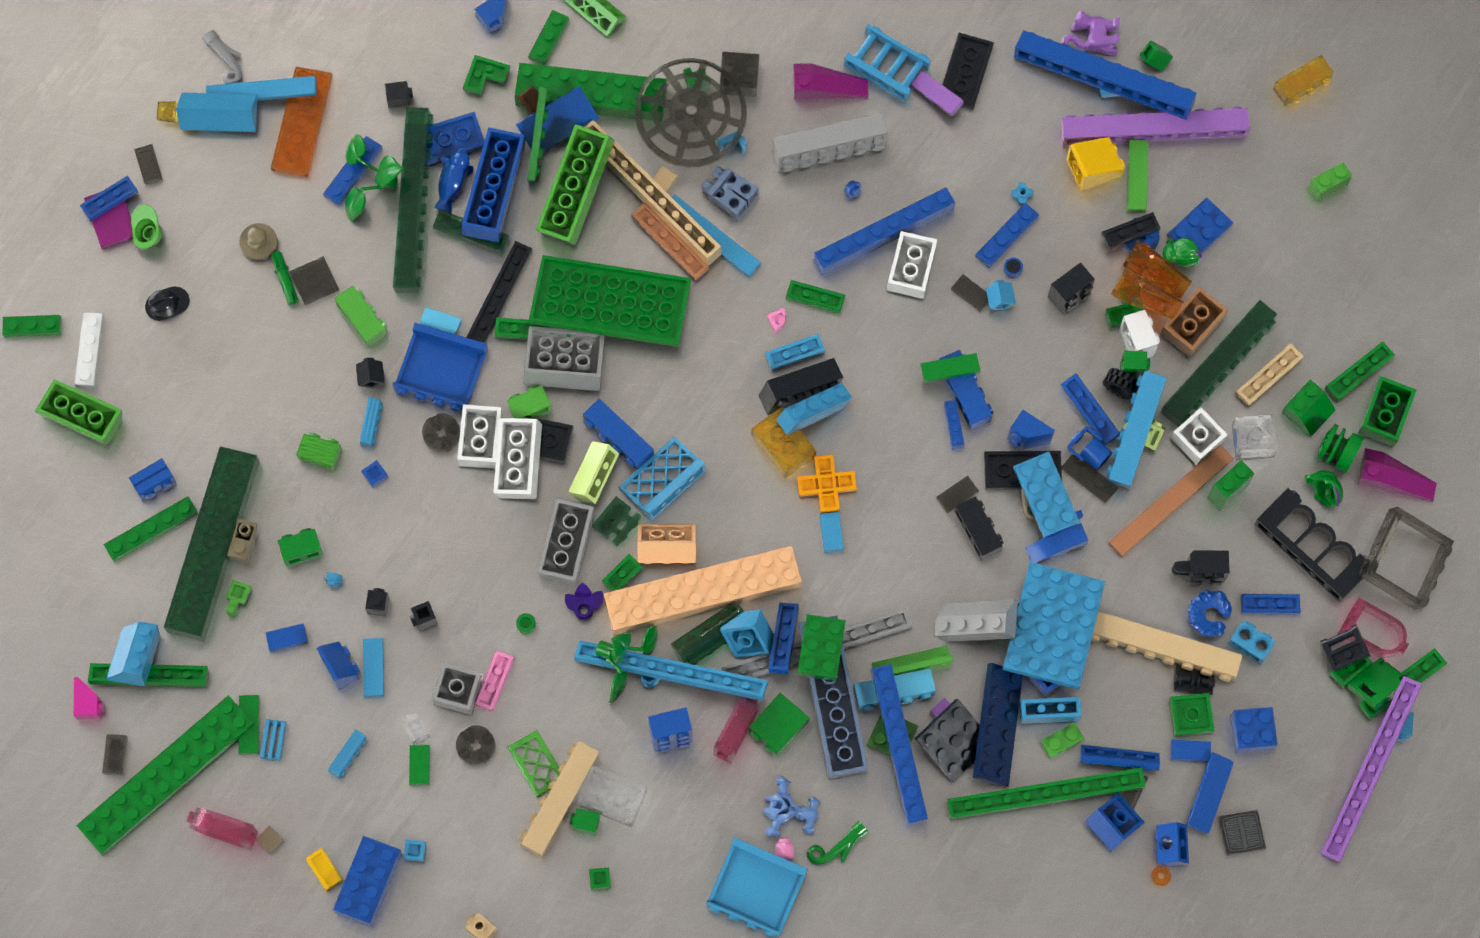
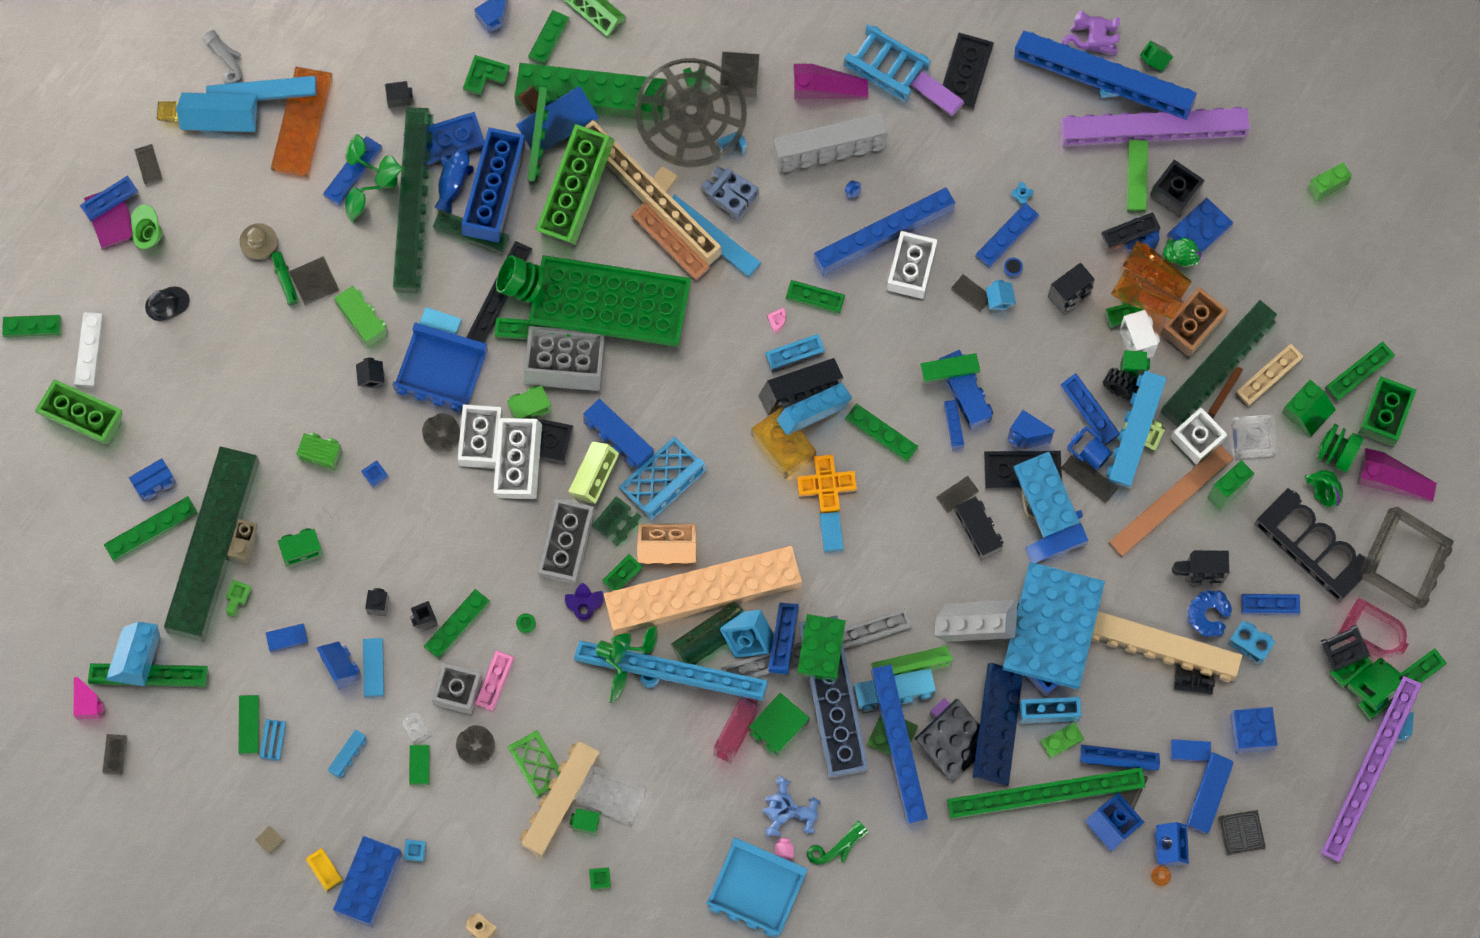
green plate [76,695,254,856] -> none
clear pink window [187,808,258,851] -> none
dark azure plate [324,572,343,587] -> none
dark azure piece [360,397,383,447] -> none
blue brick [648,707,693,753] -> none
yellow slope [1066,137,1125,191] -> none
green plate [1170,693,1215,736] -> none
clear yellow brick [1273,55,1334,106] -> none
none -> green plate [424,589,490,660]
none -> green wheel [496,255,544,303]
none -> green plate [845,403,918,463]
none -> black brick [1150,159,1205,216]
none -> reddish brown tile [1207,366,1243,419]

